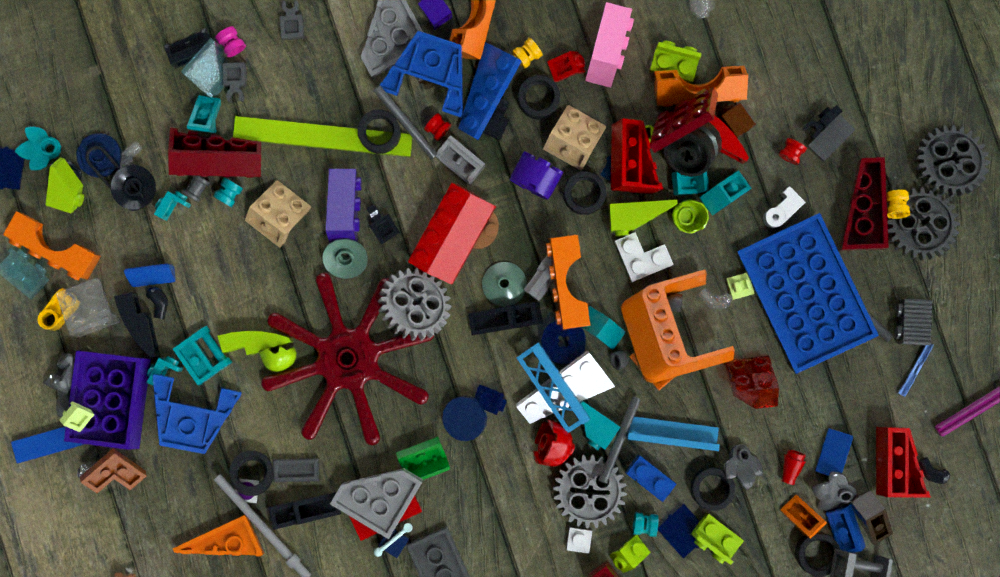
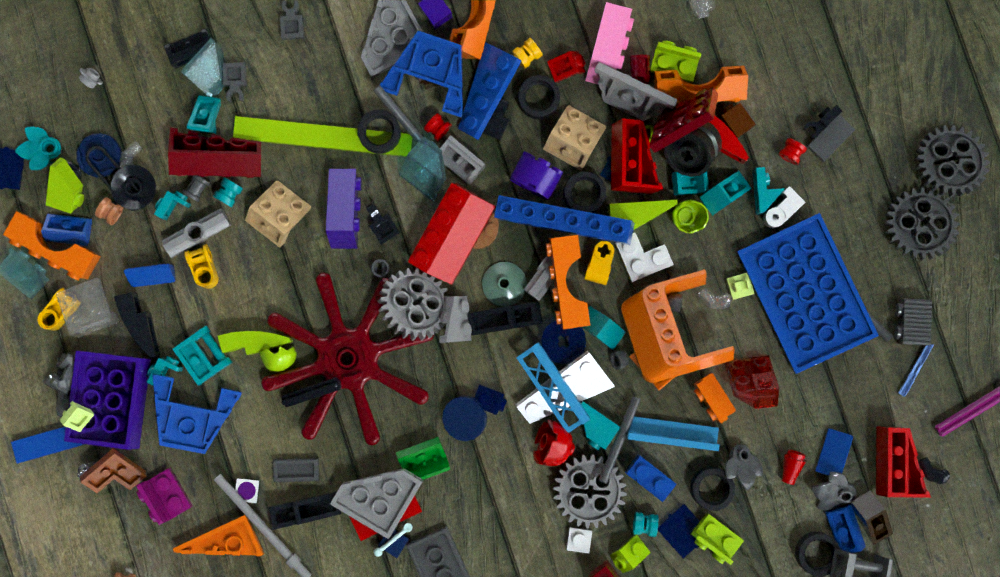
black arm [146,287,168,320] -> none
dark pink wheel [215,26,246,58] -> none
black tyre [229,451,273,496] -> none
sand green dish [322,238,368,279] -> none
orange slope [780,495,827,539] -> none
dark red wedge [839,157,889,251] -> none
yellow wheel [886,190,910,219] -> none
none -> blue slope [41,213,92,246]
none -> light grey plate [79,68,103,89]
none -> nougat wheel [95,197,123,225]
none -> magenta bracket [136,468,193,525]
none -> light grey piece [162,208,231,258]
none -> yellow piece [184,244,219,289]
none -> black axle [281,377,341,407]
none -> dark grey hinge [371,259,389,278]
none -> clear light blue slope [399,137,446,202]
none -> light grey wing [439,296,472,343]
none -> blue brick [494,195,635,245]
none -> yellow piece [584,241,614,286]
none -> light grey wing [595,62,677,121]
none -> dark red hinge [630,54,650,85]
none -> orange bracket [693,373,736,424]
none -> teal slope [752,167,785,215]

